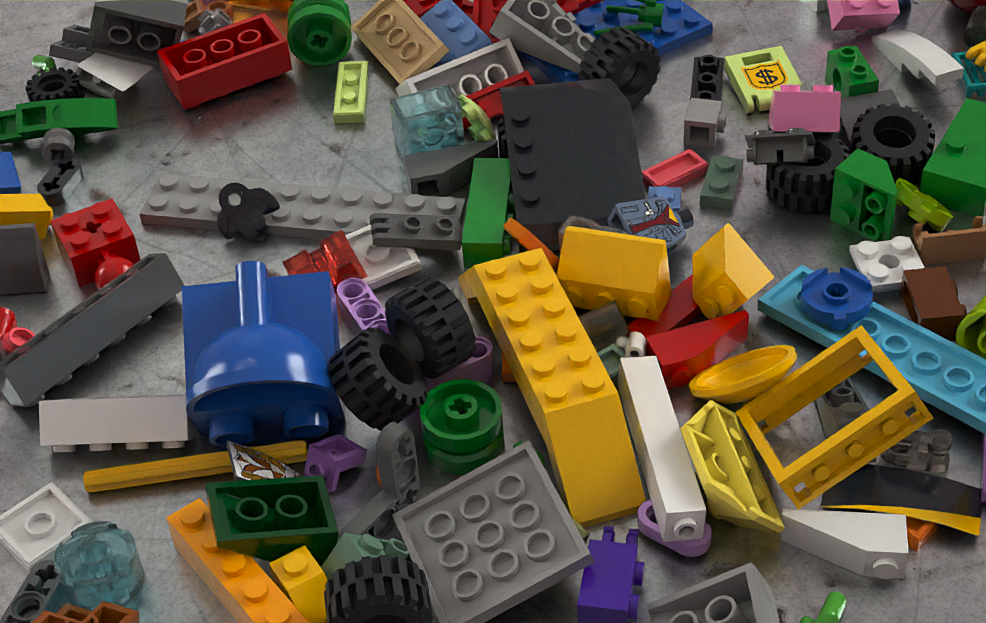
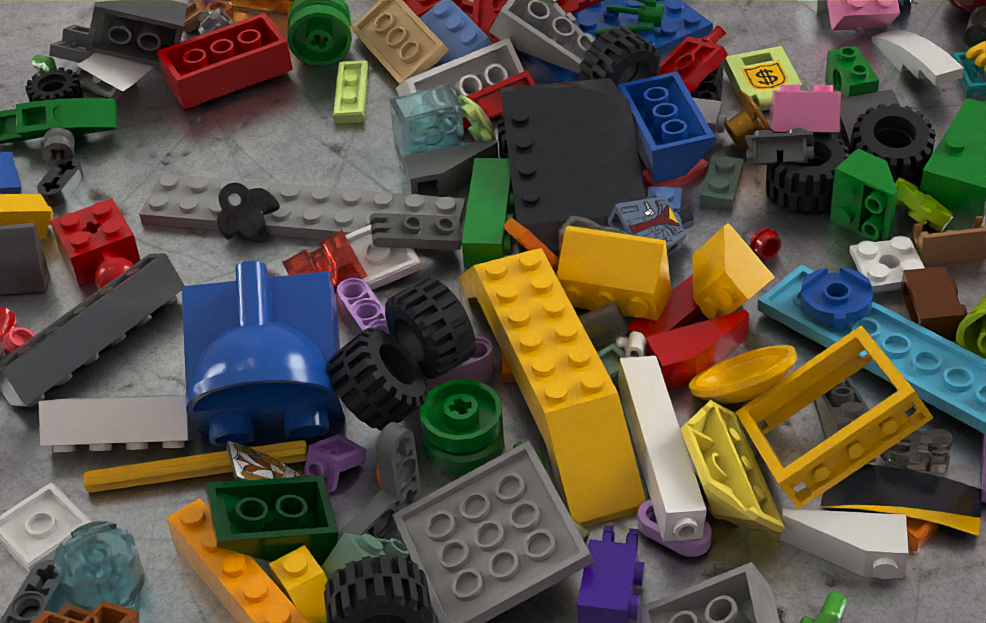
none -> blue slope [618,71,715,183]
none -> red plate [657,25,728,93]
none -> pearl gold wheel [724,91,772,149]
none -> red plate [749,228,782,260]

